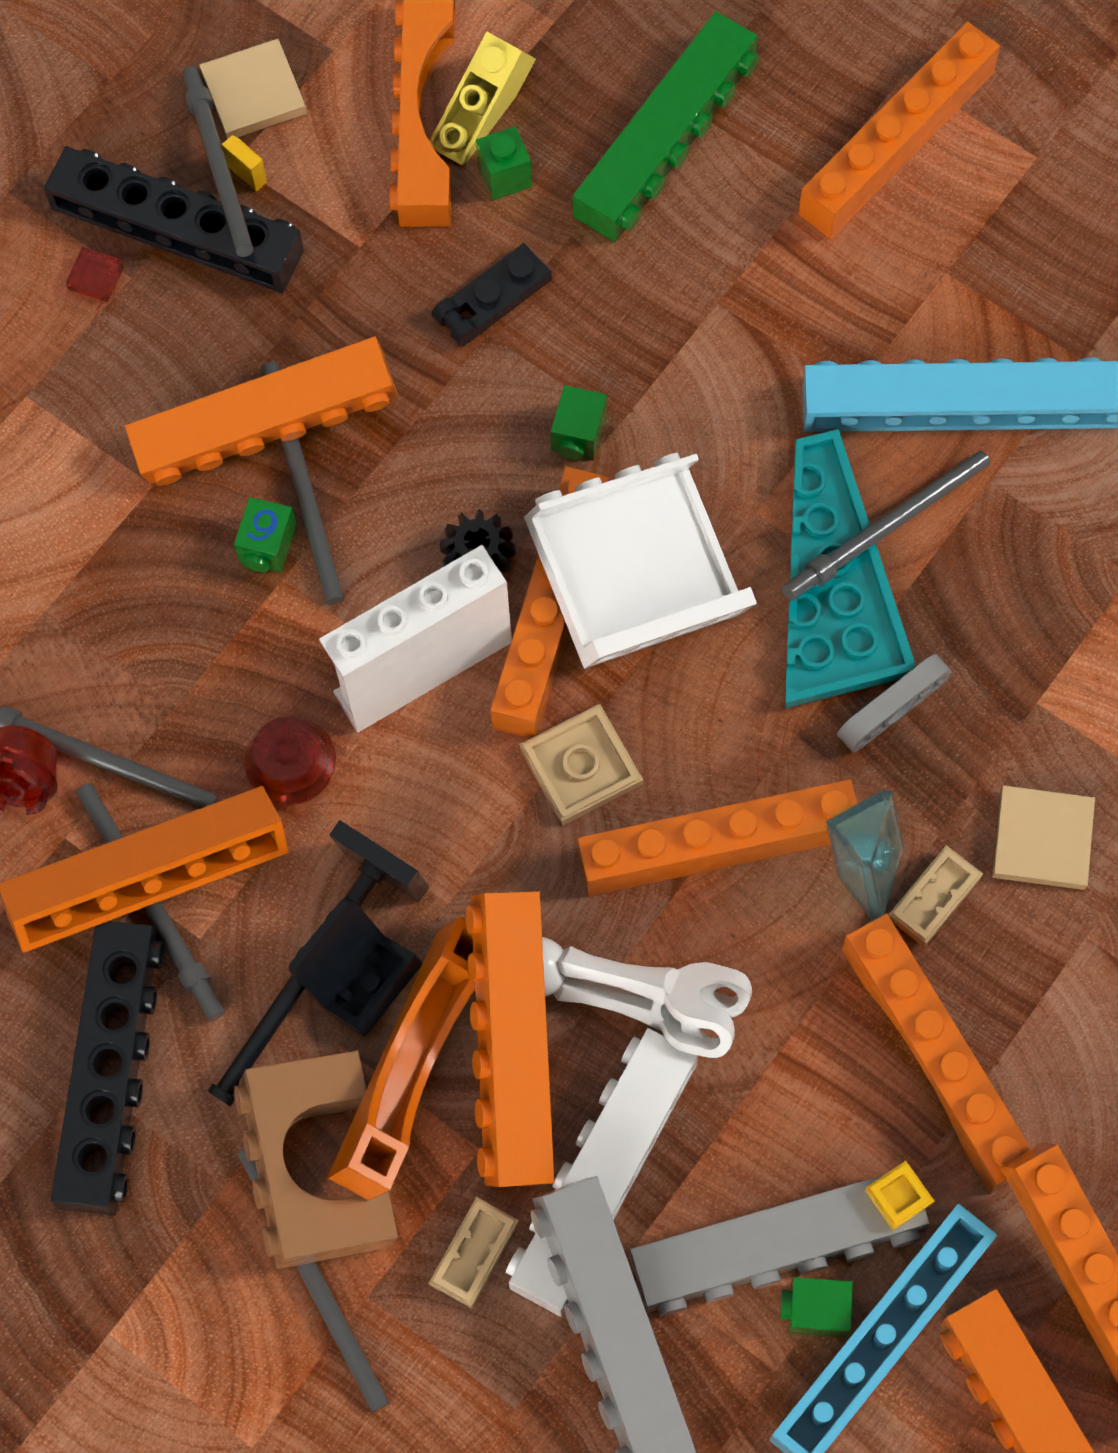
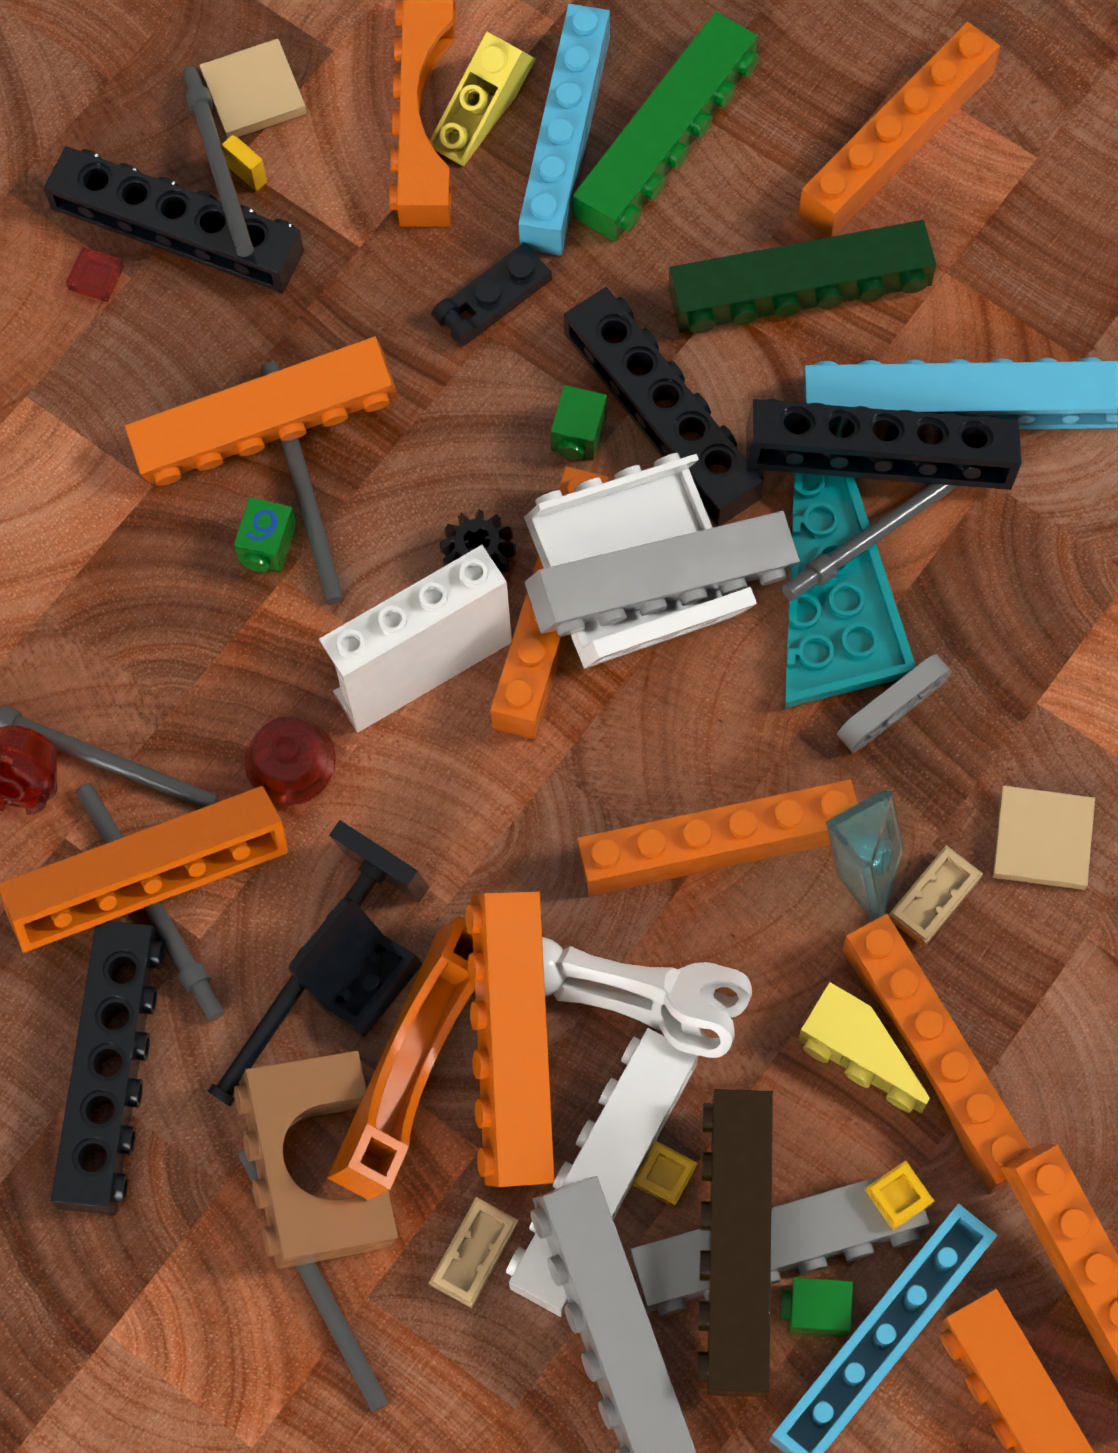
green brick [476,126,532,201] -> none
tan tile [519,704,643,826] -> none
none -> medium azure brick [518,3,610,256]
none -> light grey brick [525,511,800,637]
none -> black brick [564,286,764,526]
none -> yellow tile [633,1140,698,1208]
none -> dark green brick [668,220,936,333]
none -> dark brown brick [697,1089,773,1397]
none -> black brick [746,399,1022,490]
none -> light yellow slope [798,982,930,1114]

